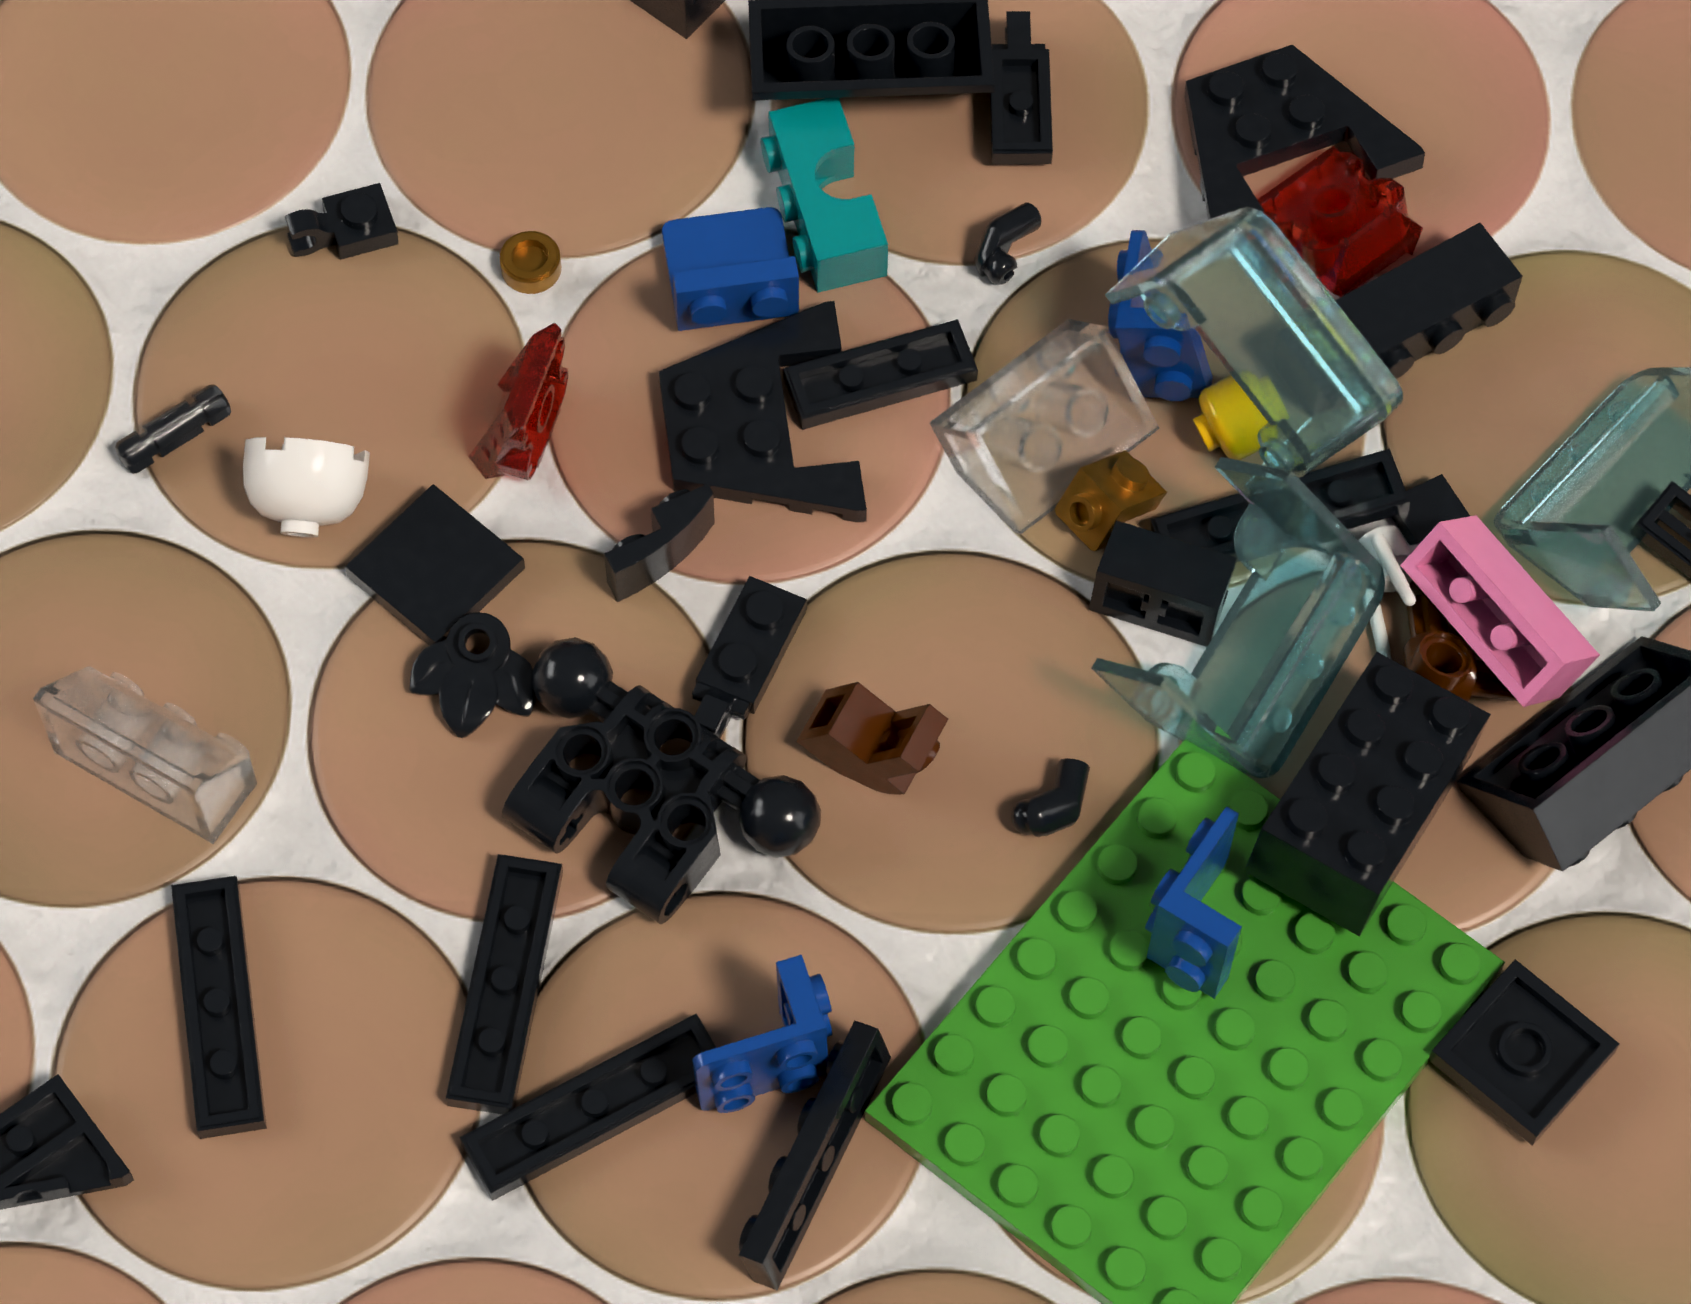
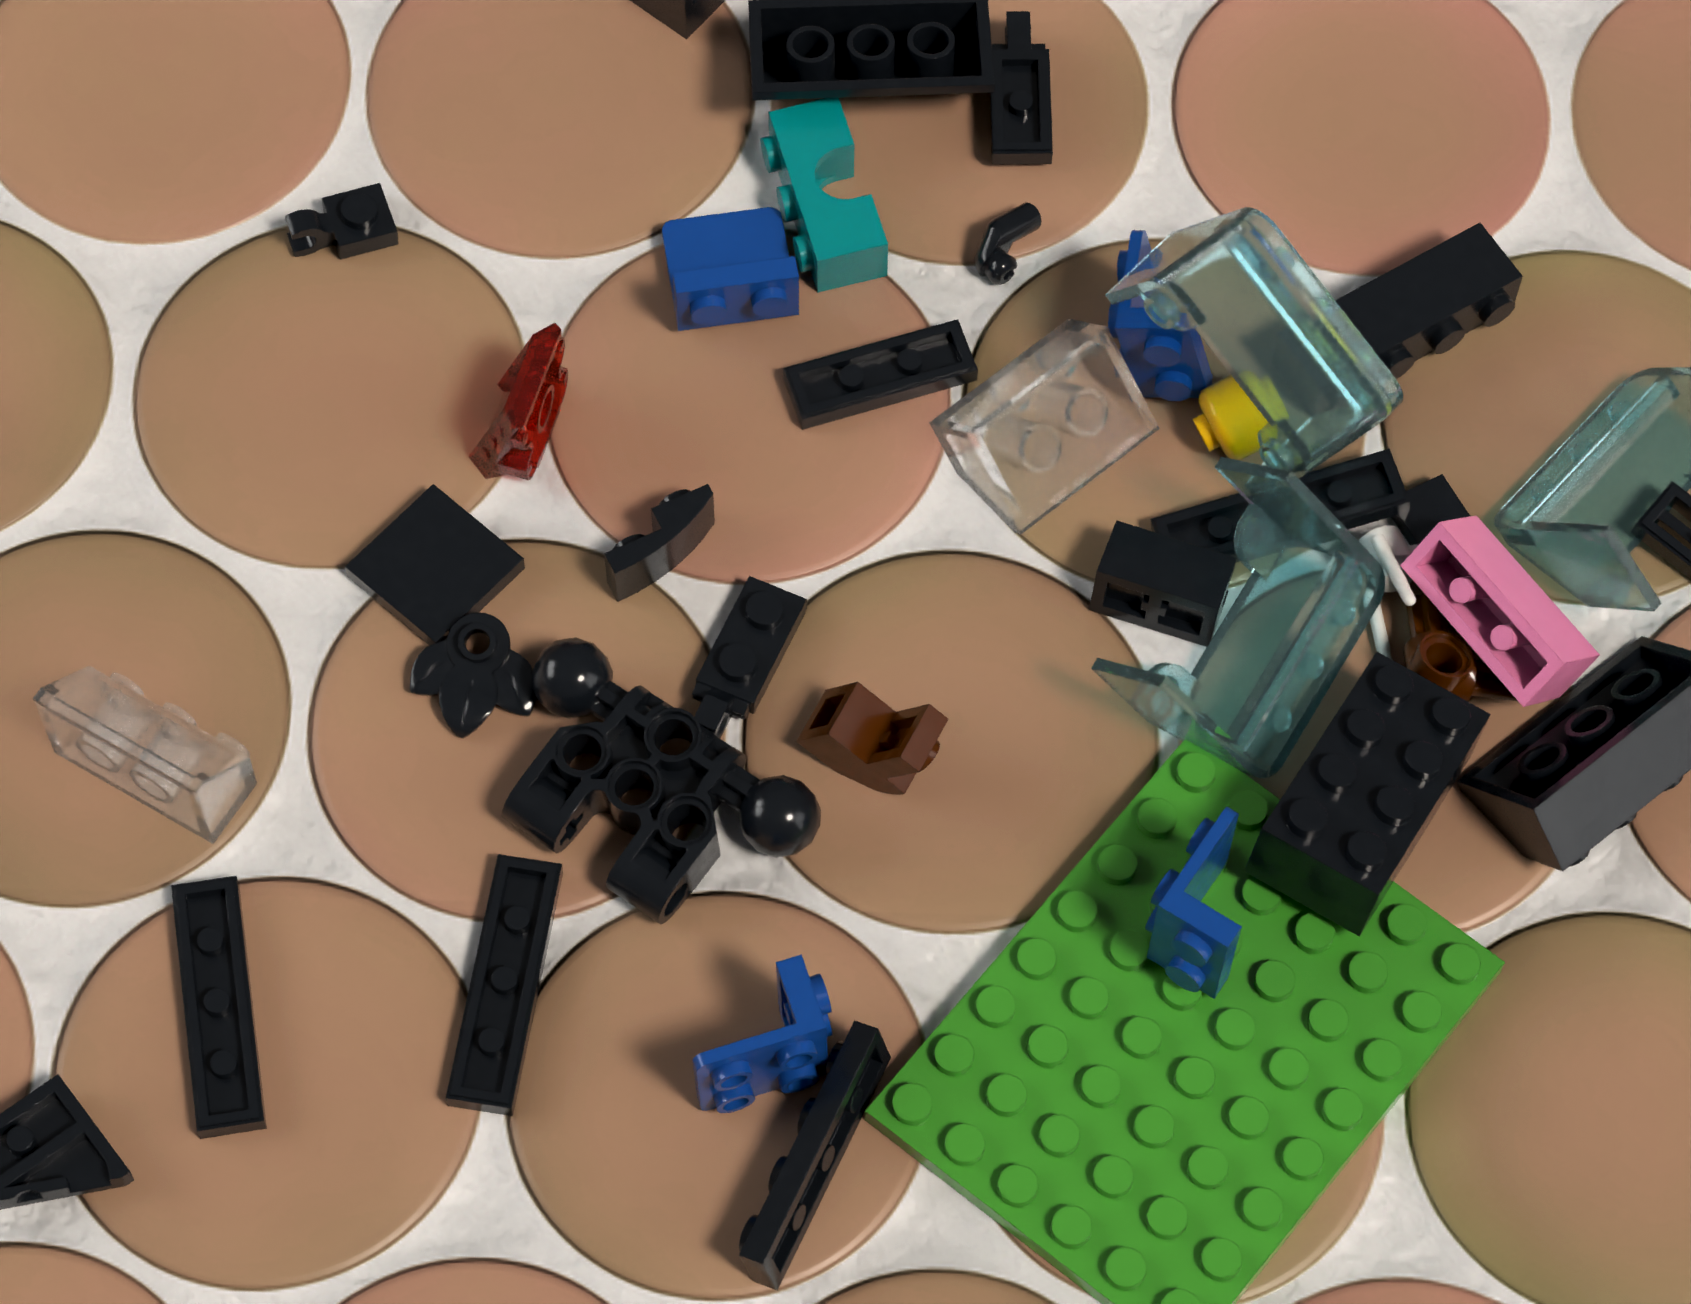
black axle [115,384,231,473] -> none
white cylinder [243,437,370,538] -> none
black tile [460,1013,717,1201] -> none
pearl gold tile [500,231,562,294] -> none
black wing [659,301,867,522] -> none
black arm [1011,758,1090,837] -> none
pearl gold bracket [1055,450,1167,551] -> none
black wing [1184,45,1425,243] -> none
clear red slope [1257,146,1423,297] -> none
black plate [1429,959,1620,1146] -> none

